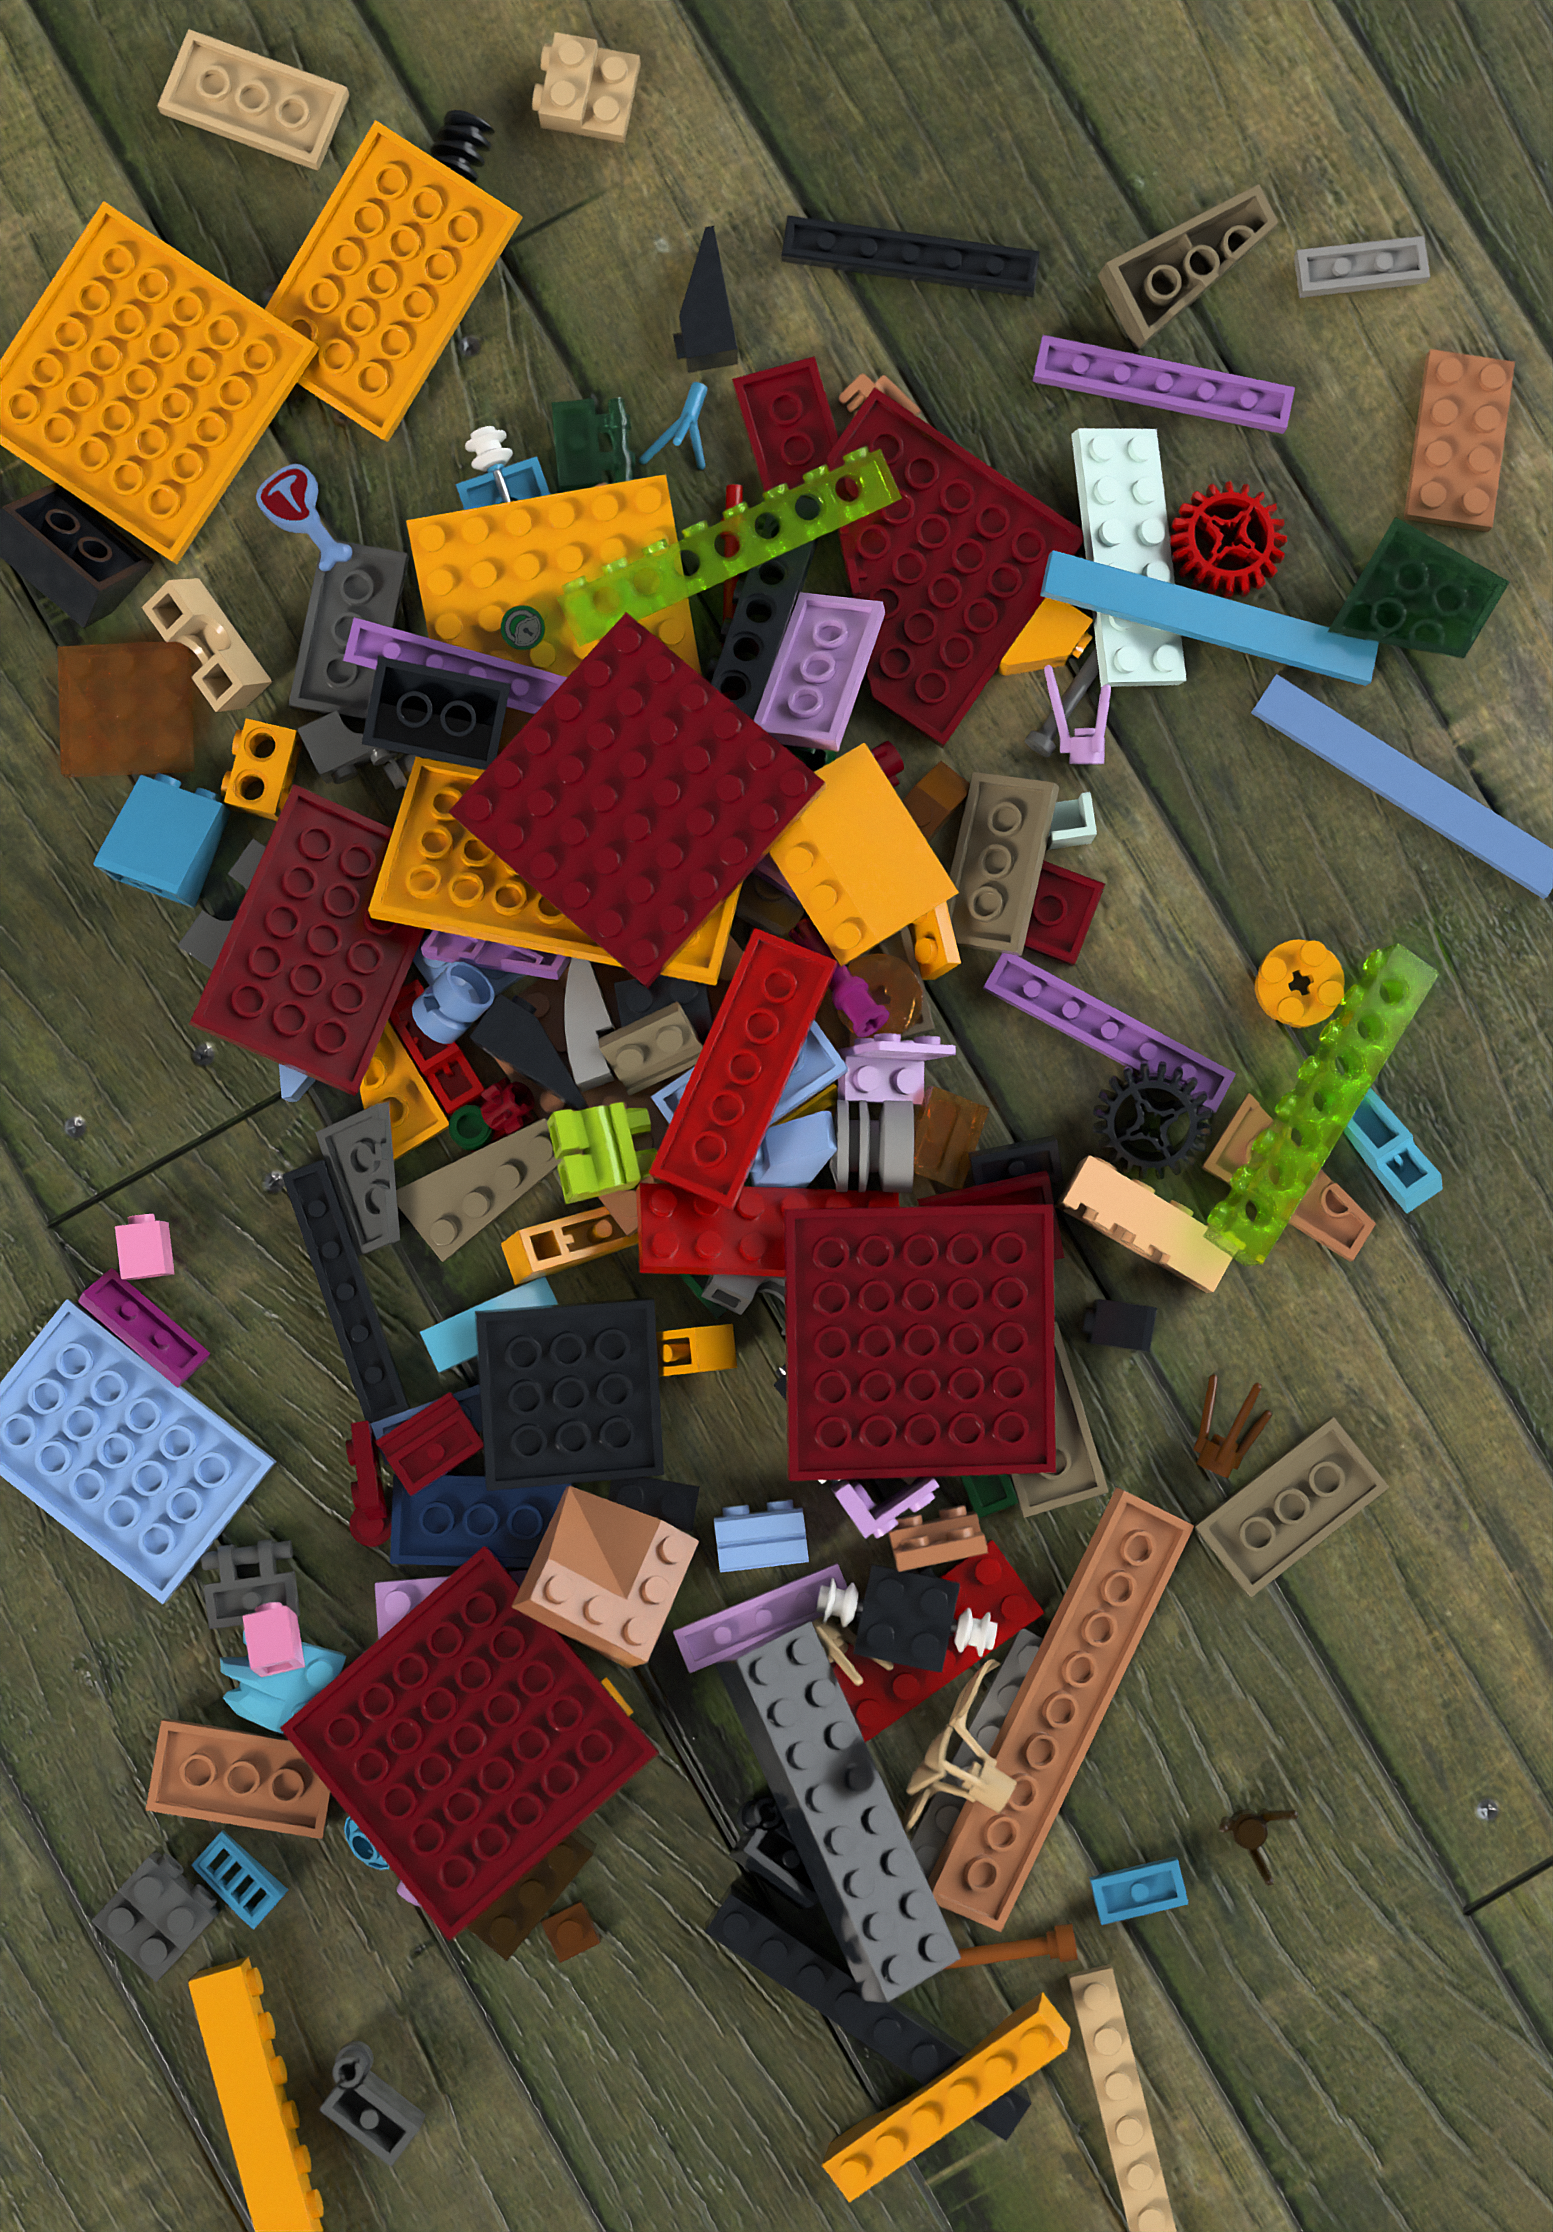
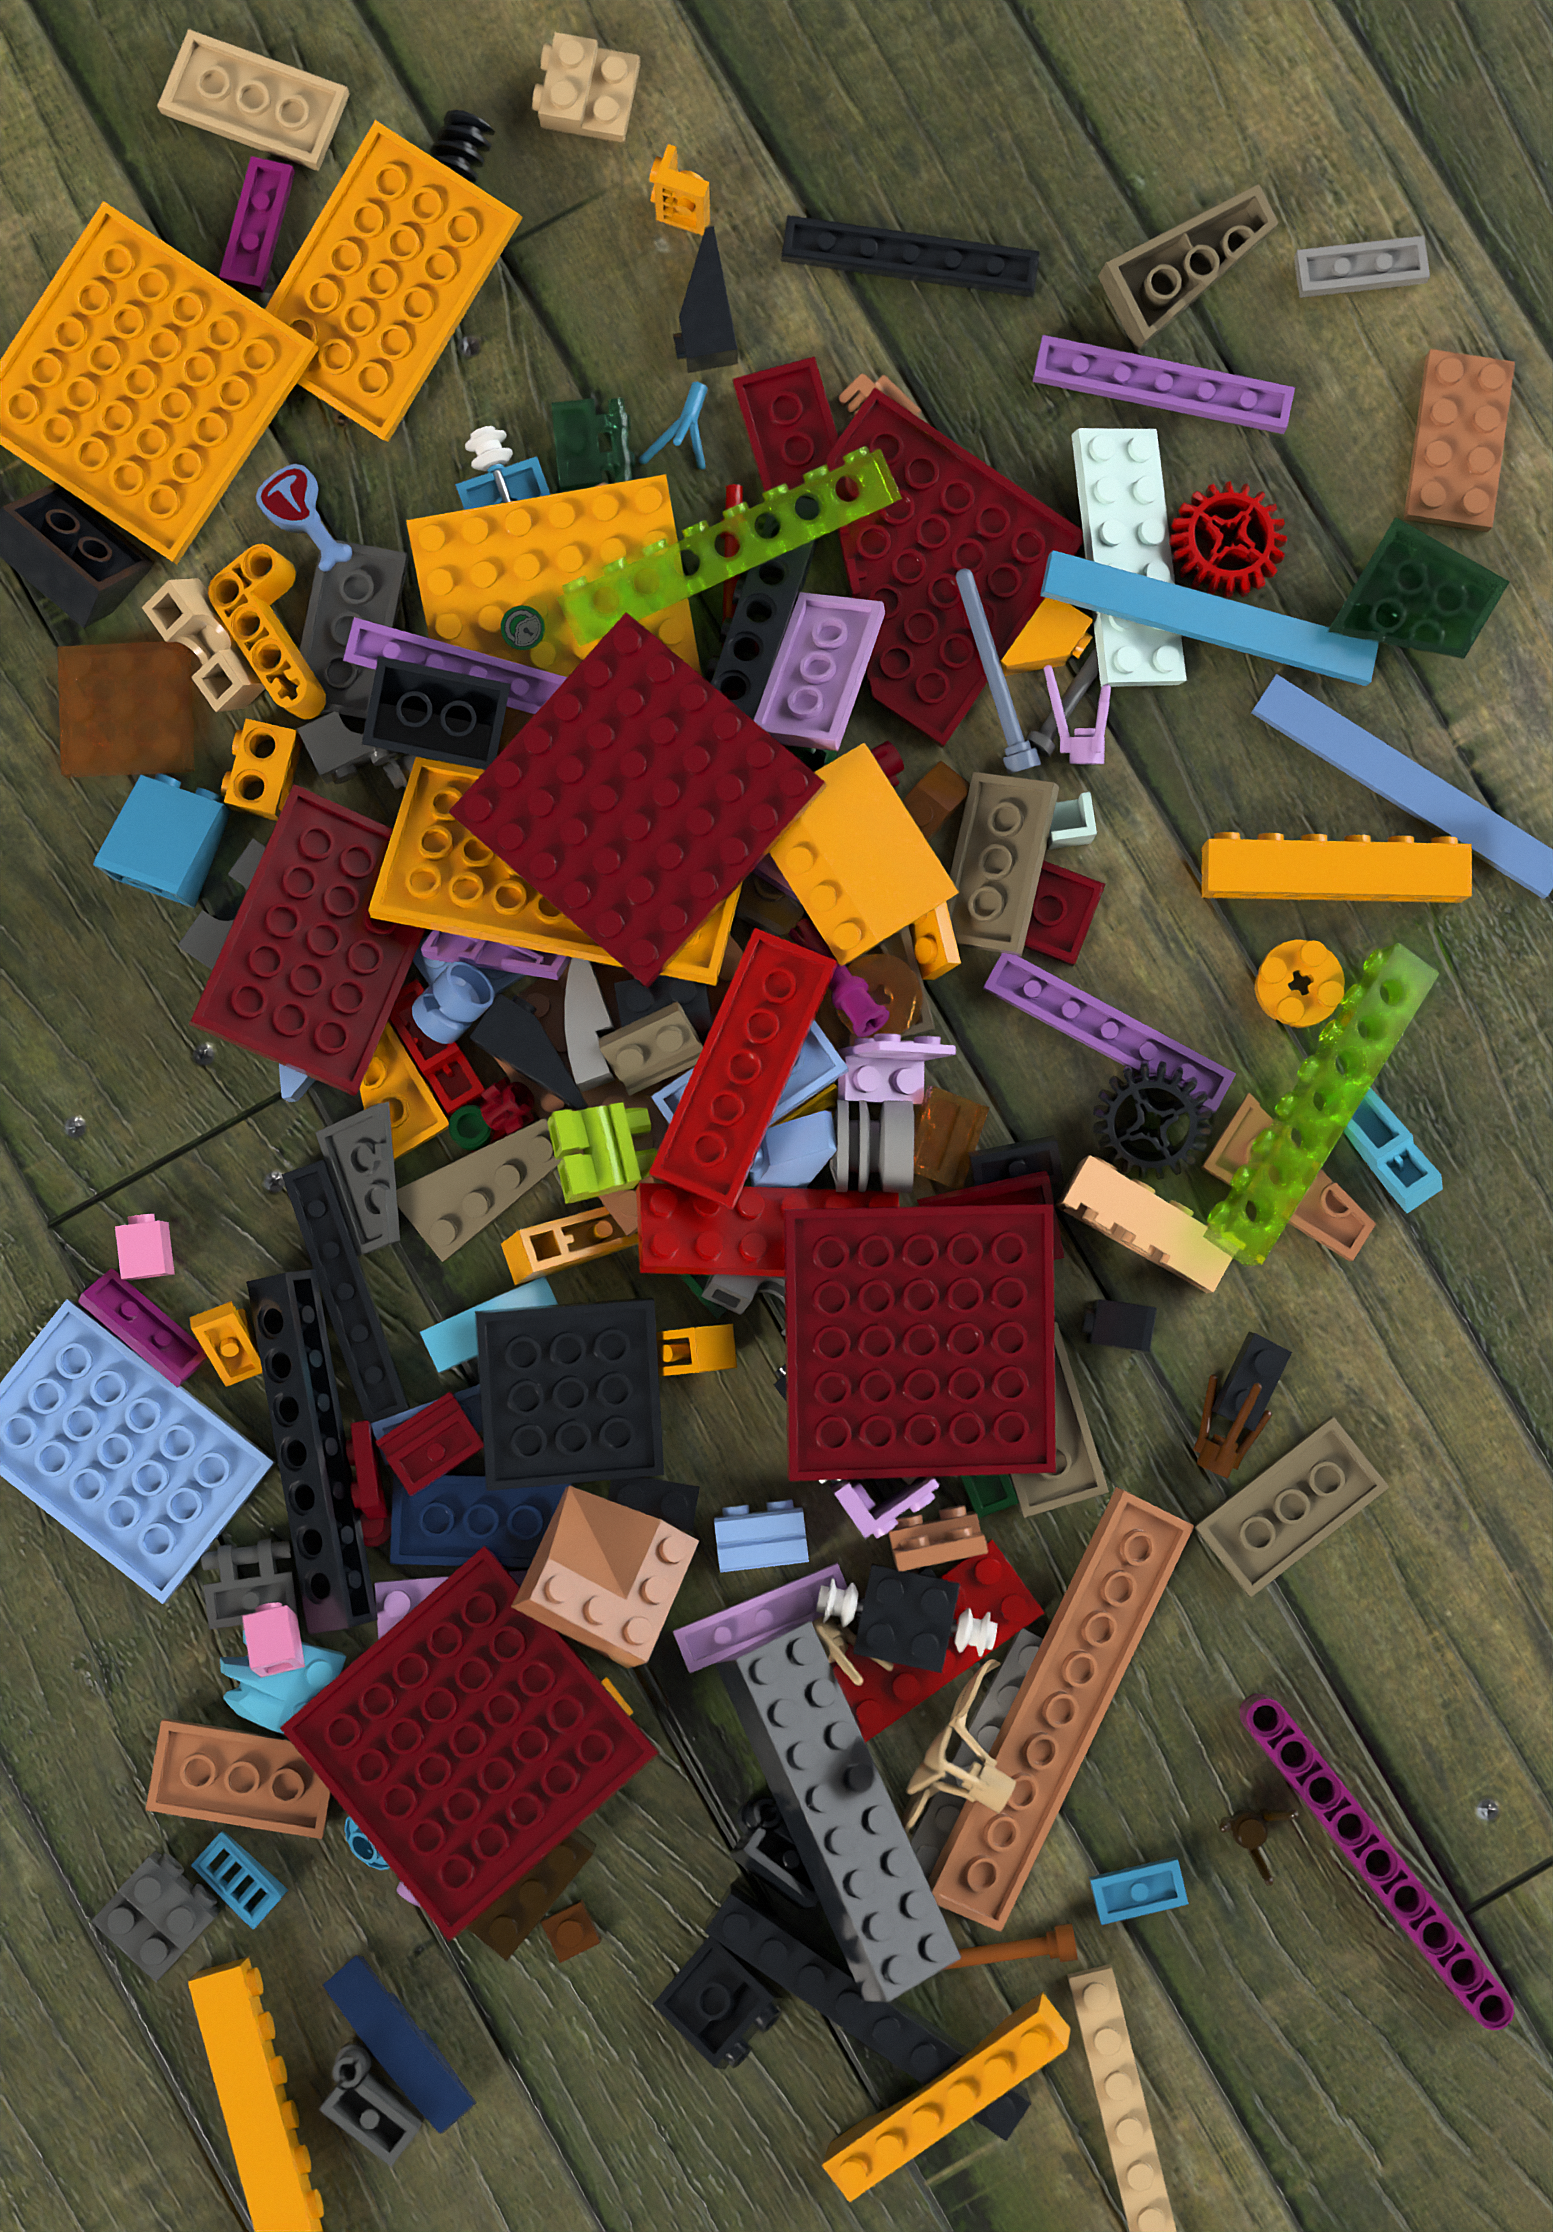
none -> light orange slope [190,1301,263,1387]
none -> light orange beam [208,544,326,719]
none -> magenta plate [219,156,295,293]
none -> black brick [247,1269,378,1634]
none -> dark blue slope [323,1955,476,2134]
none -> light orange bracket [649,144,710,236]
none -> black plate [652,1936,784,2069]
none -> sand blue piece [956,568,1041,775]
none -> light orange brick [1202,832,1472,903]
none -> black plate [1211,1332,1292,1432]
none -> magenta beam [1239,1693,1514,2030]

